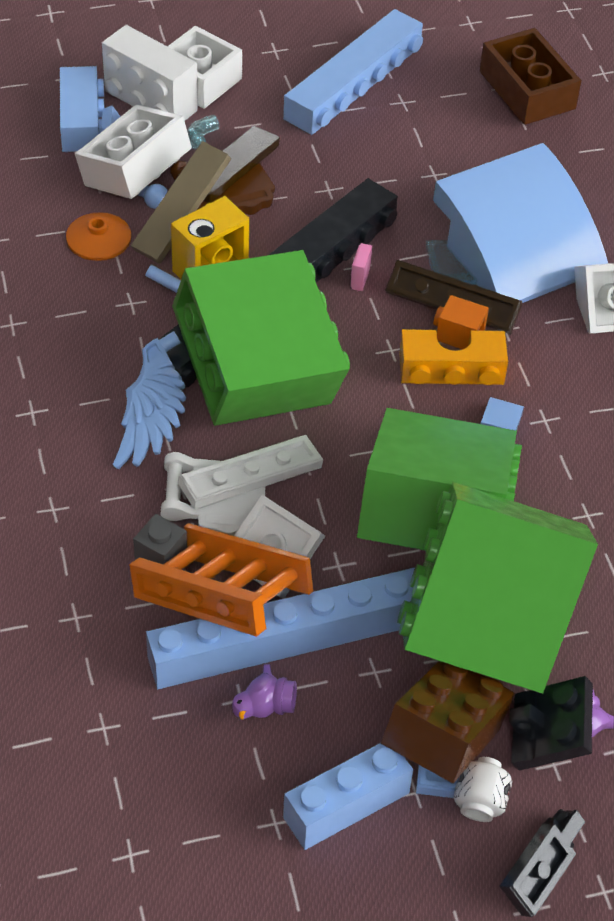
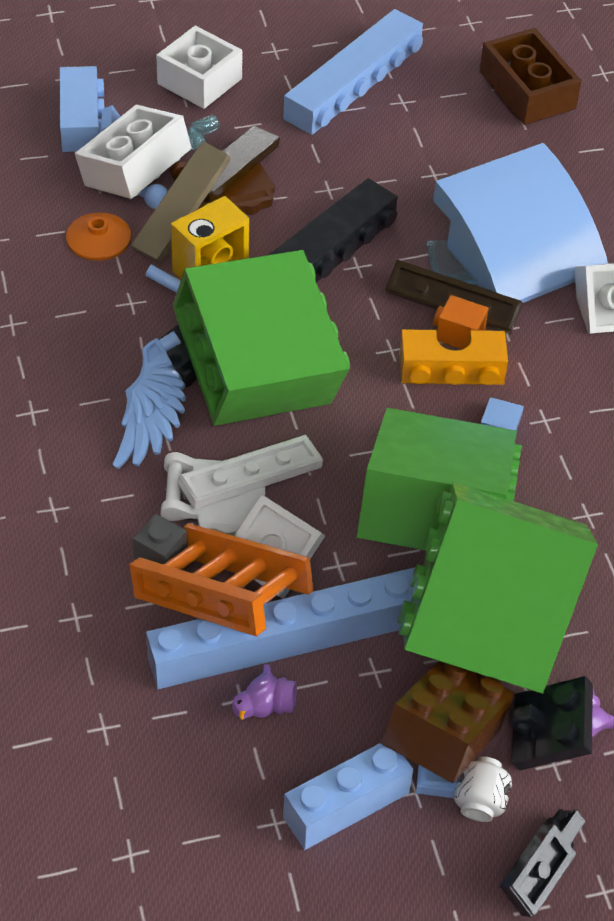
white brick [102,25,198,121] -> none
bright pink tile [350,243,372,291] -> none

